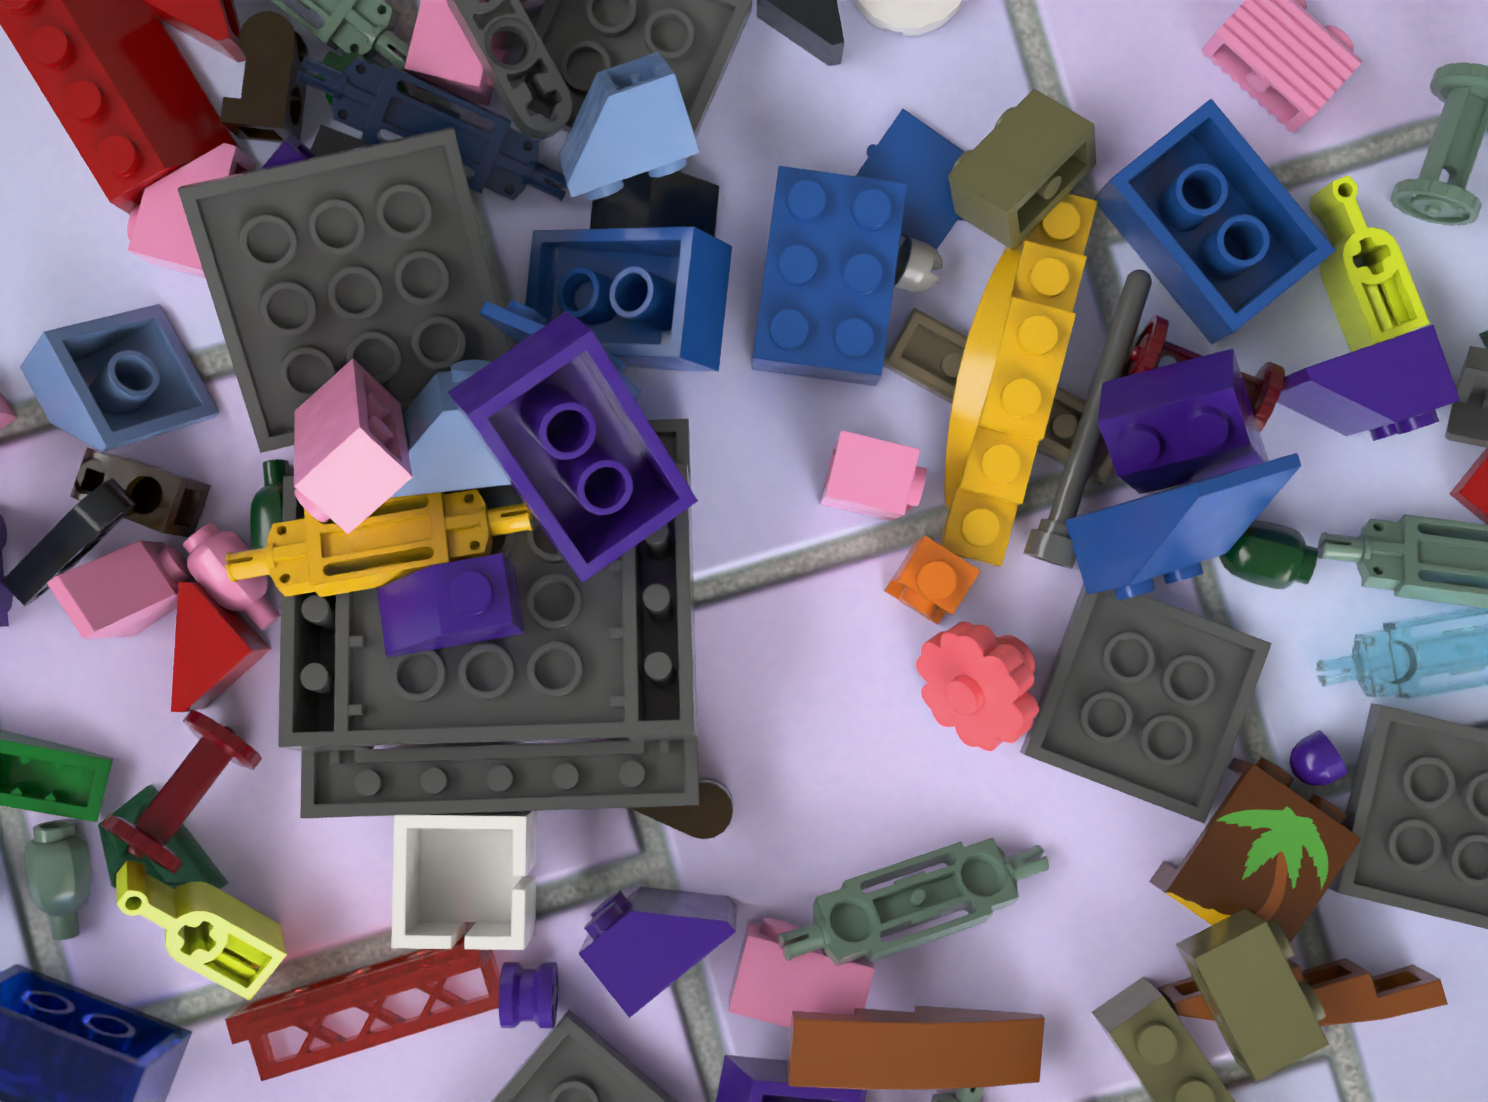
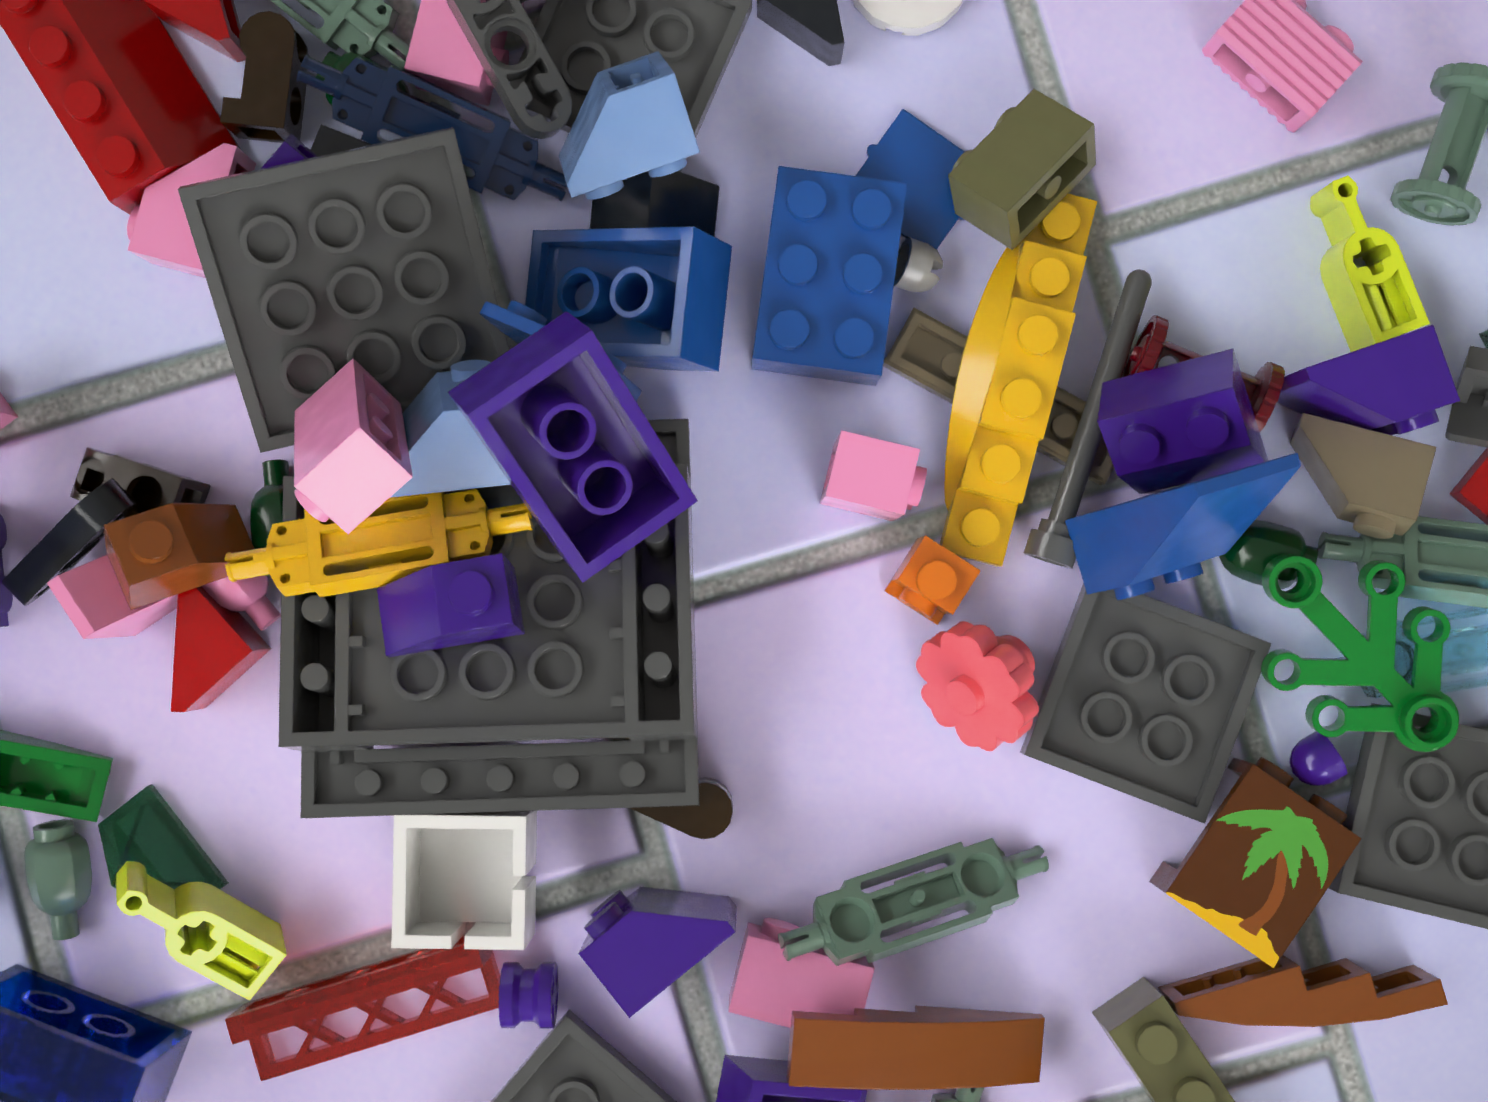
medium blue slope [20,304,220,452] -> none
dark red hose [101,710,262,875] -> none
blue brick [1093,99,1336,345] -> none
olive brick [1176,909,1329,1081] -> none
none -> dark orange slope [104,503,254,610]
none -> green plant [1261,553,1459,752]
none -> dark tan slope [1290,413,1437,539]

